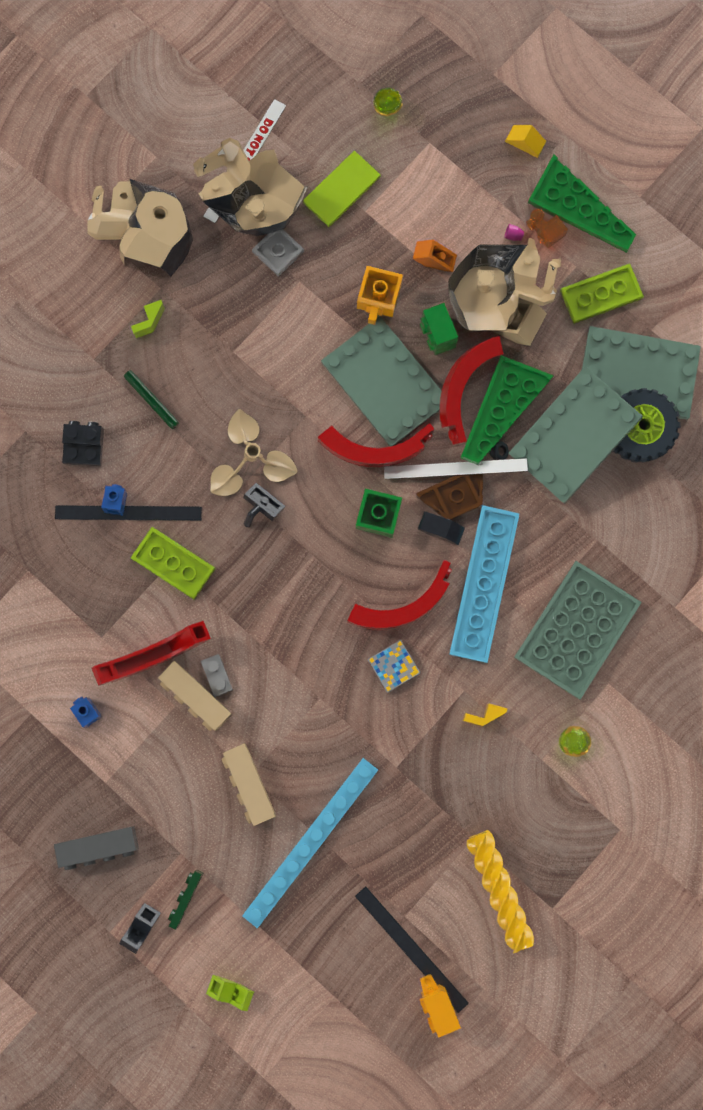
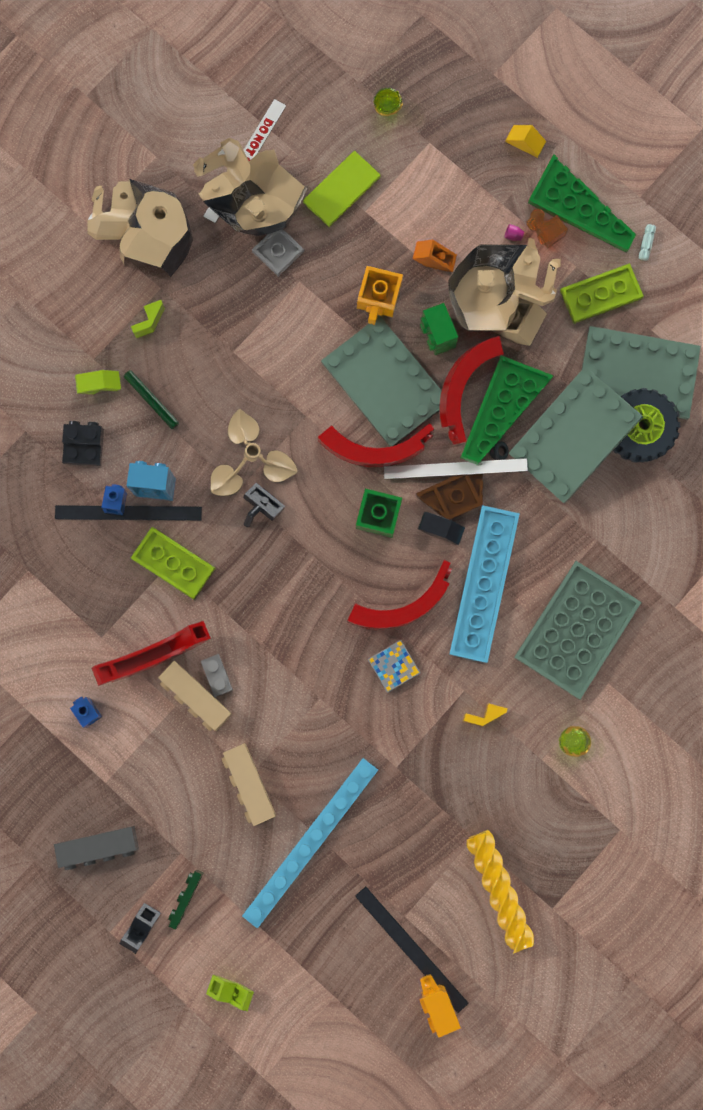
none -> lime slope [75,370,121,395]
none -> dark azure brick [126,461,176,501]
none -> light aqua axle [638,224,656,261]

